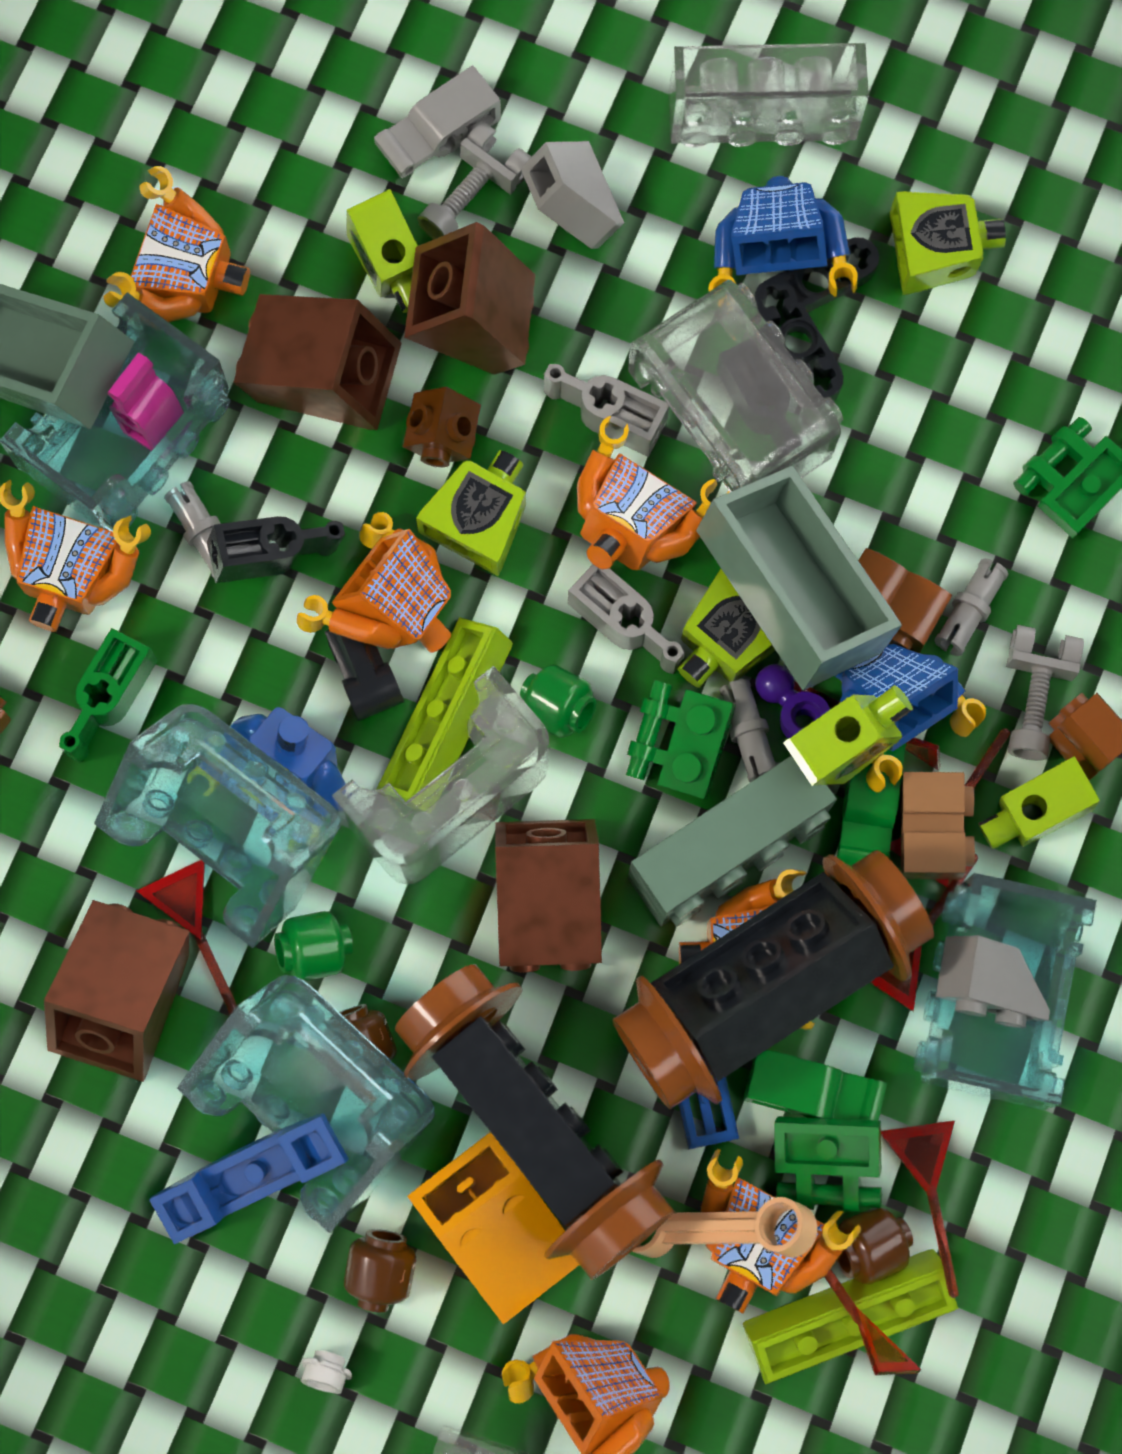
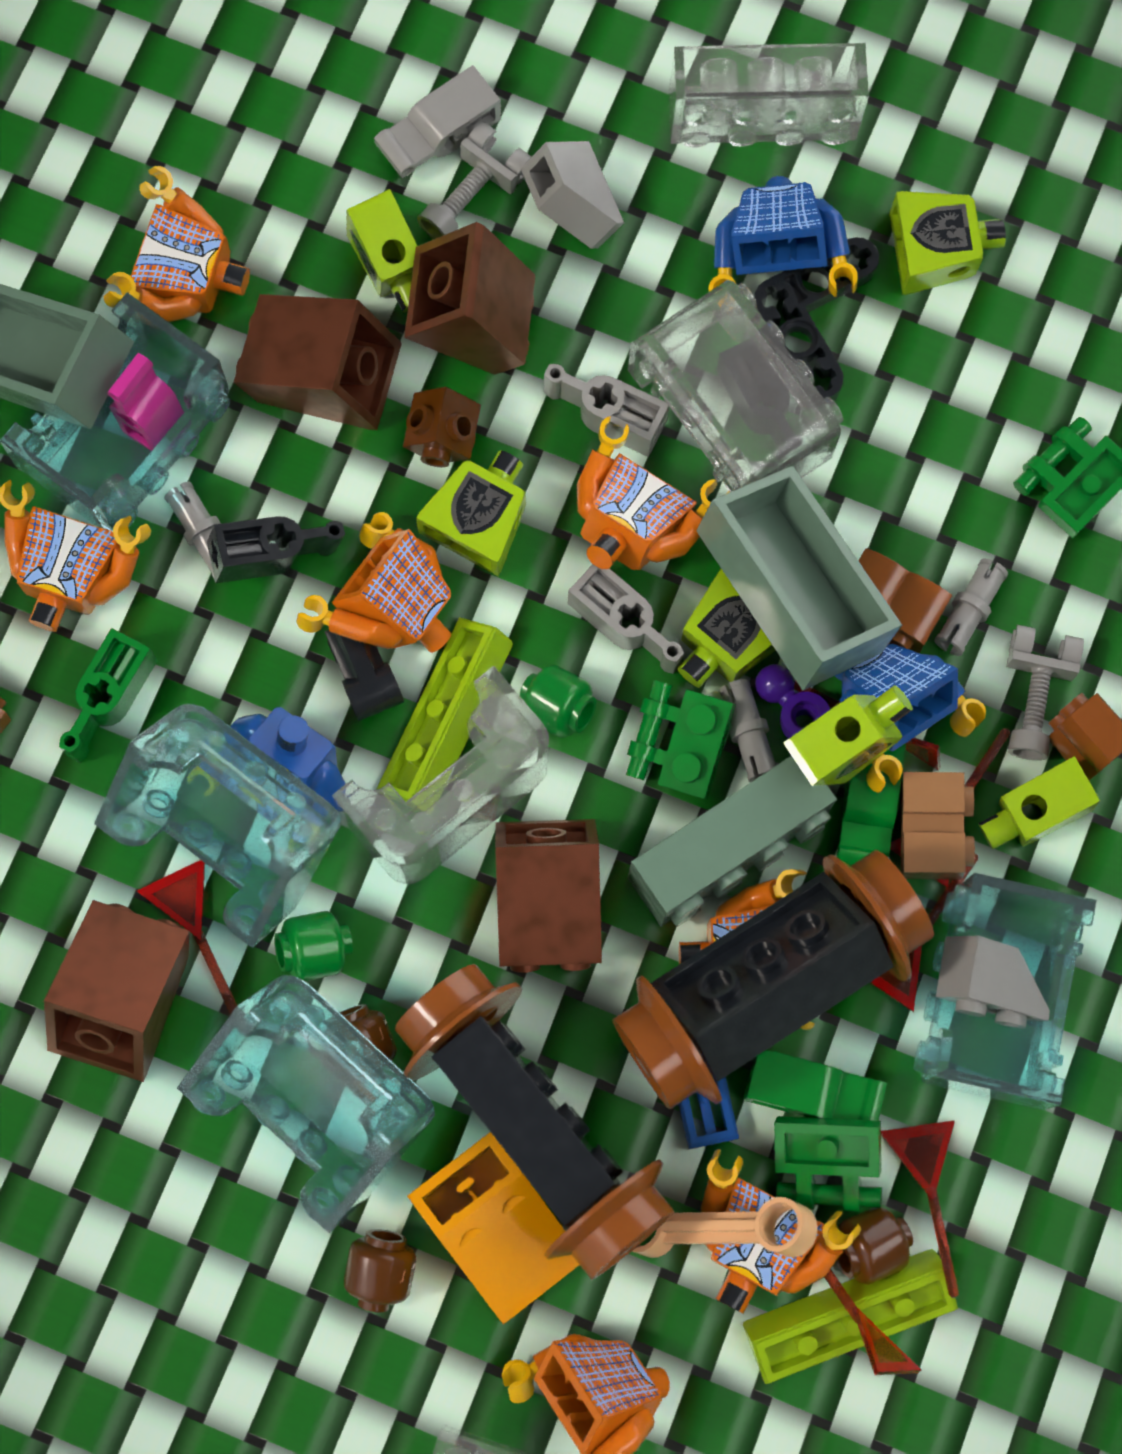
blue slope [149,1113,349,1244] -> none
white plate [301,1350,352,1394] -> none

